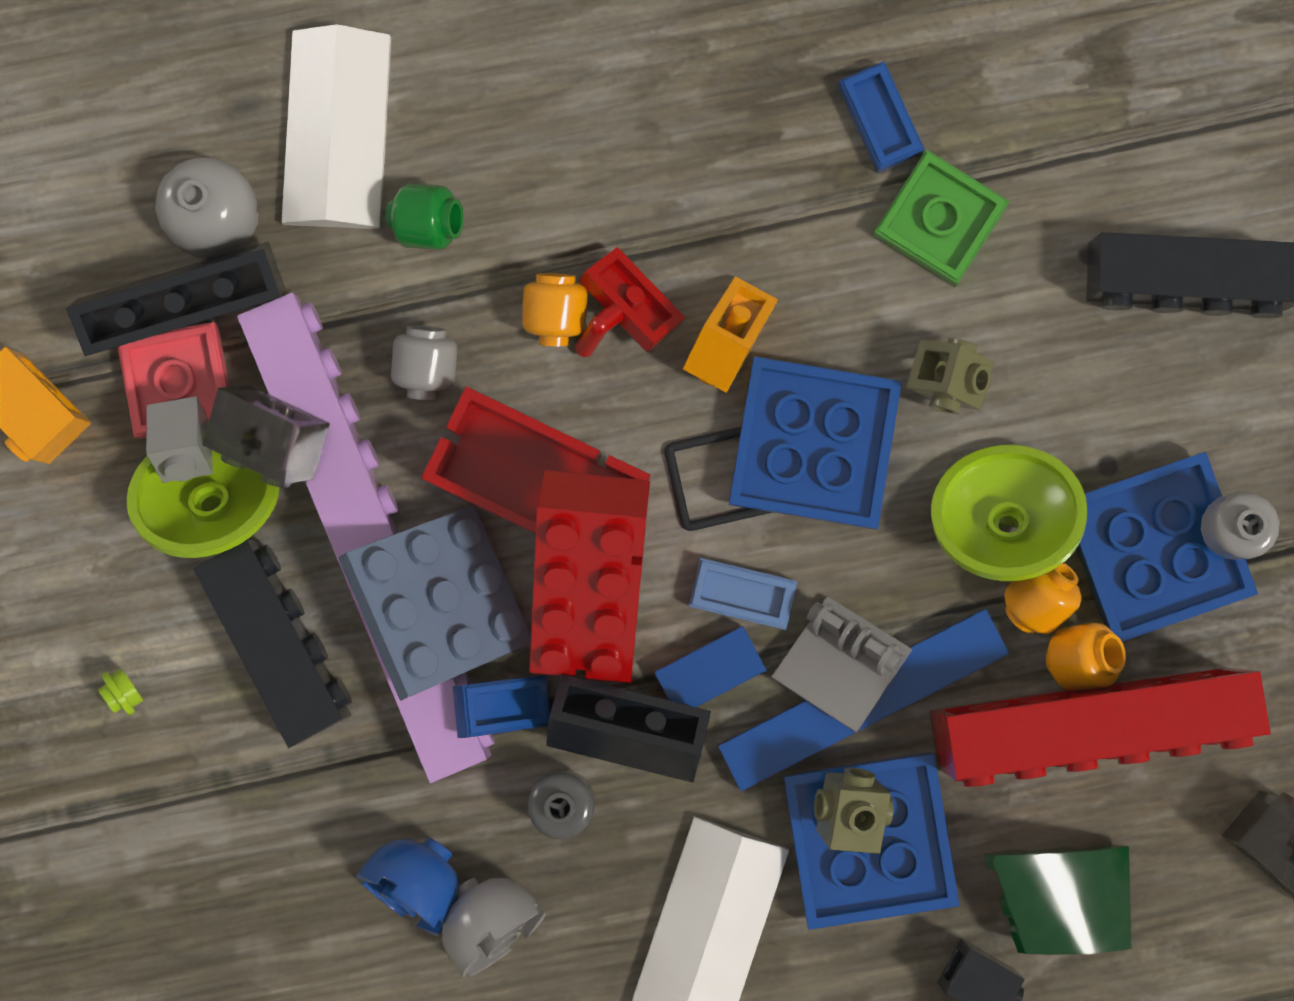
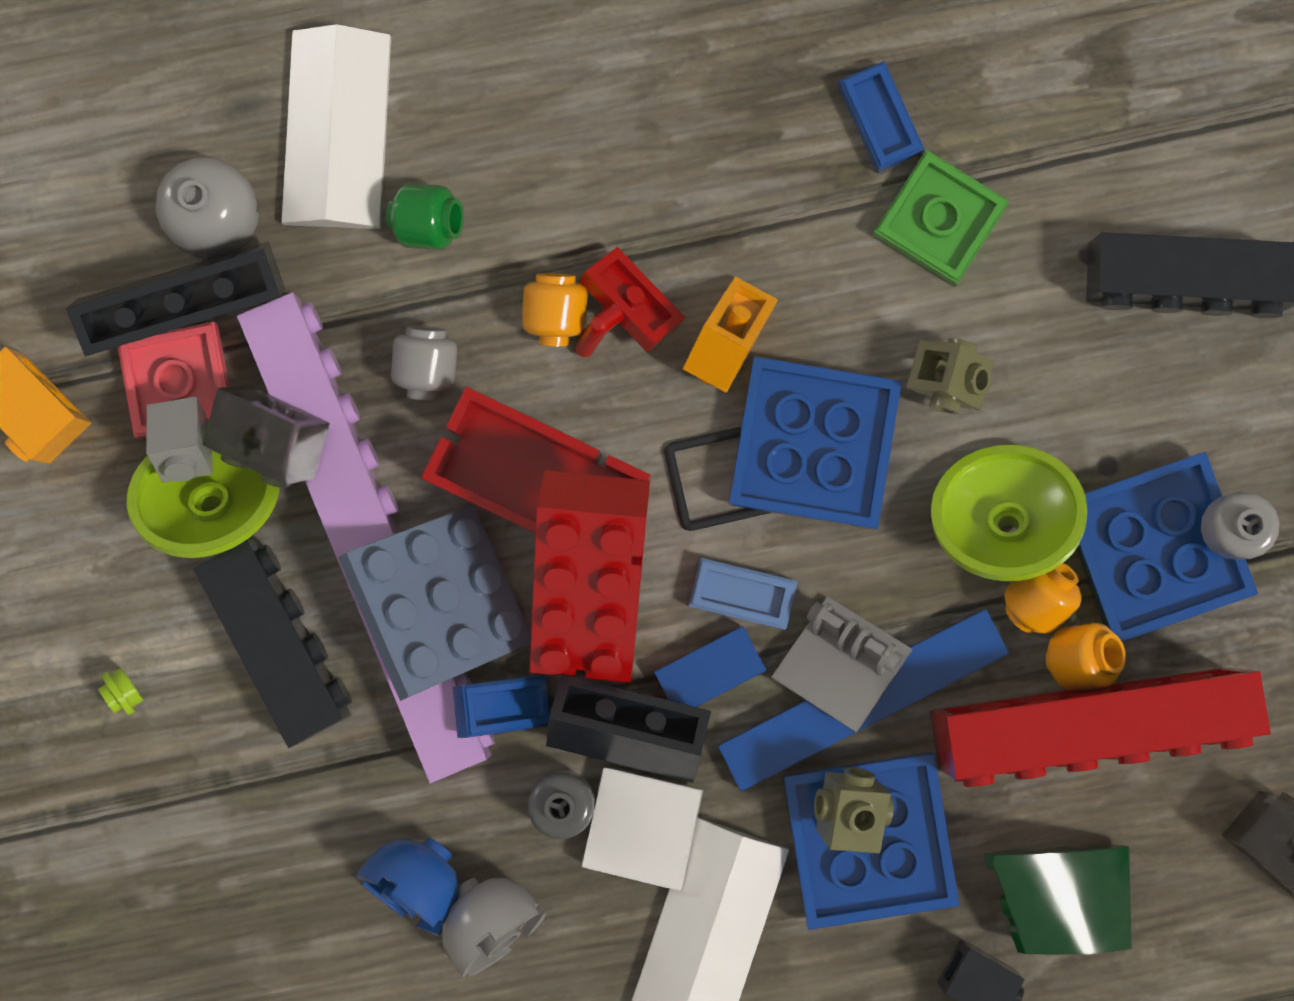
none -> white tile [582,766,703,891]

